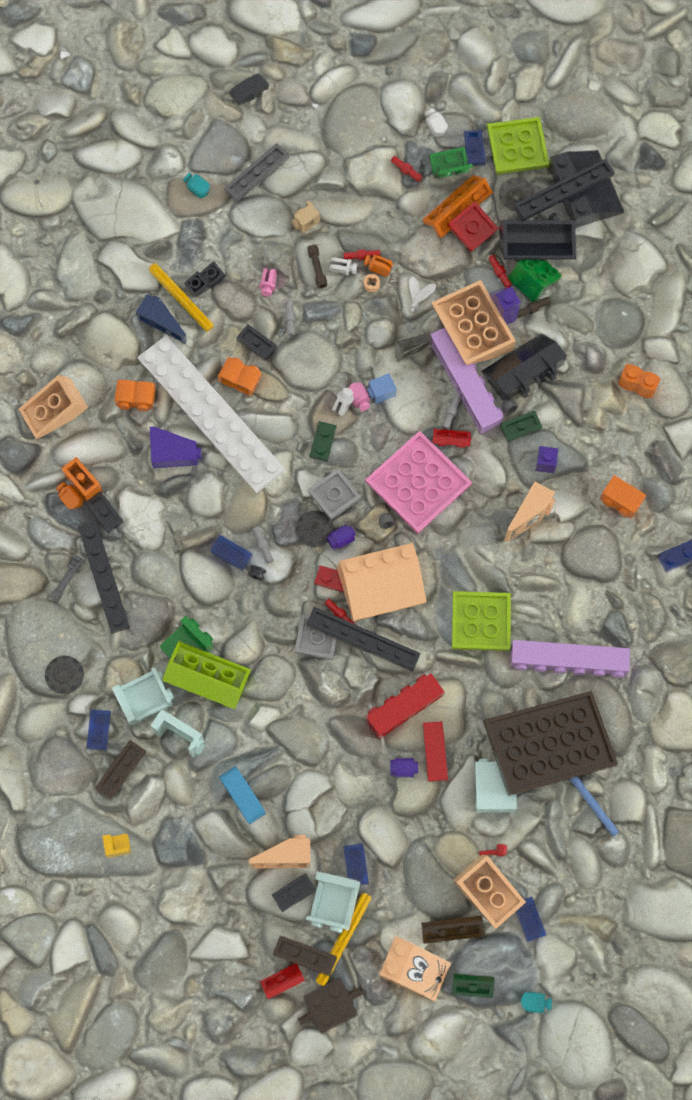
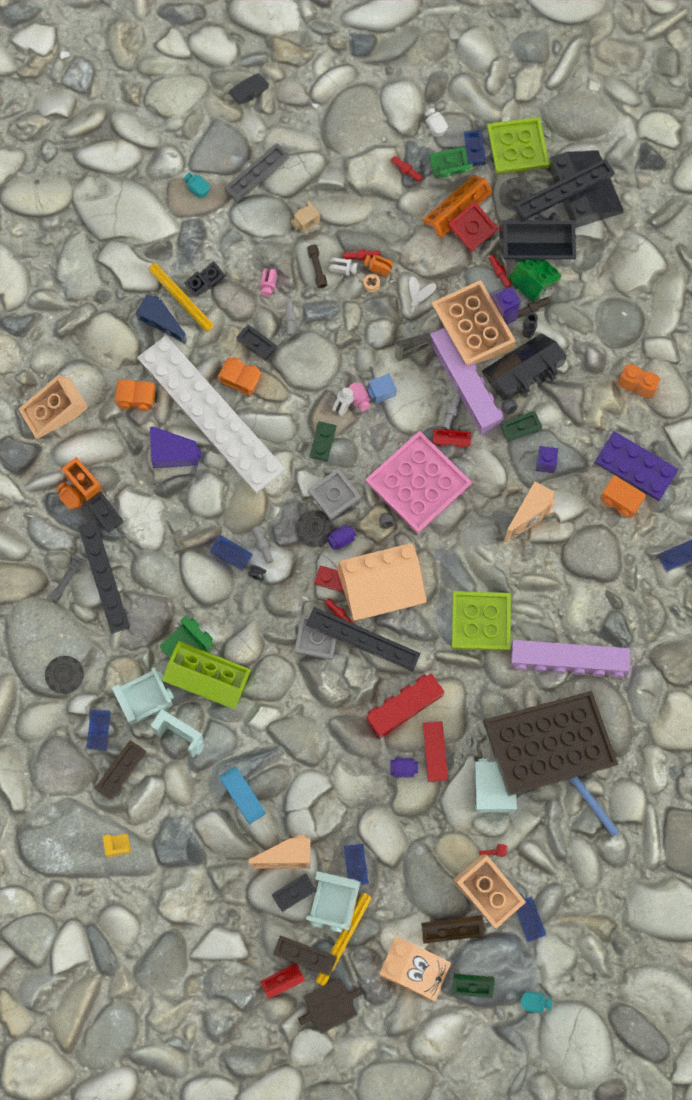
none -> black pin [522,312,538,338]
none -> dark purple plate [594,431,679,501]

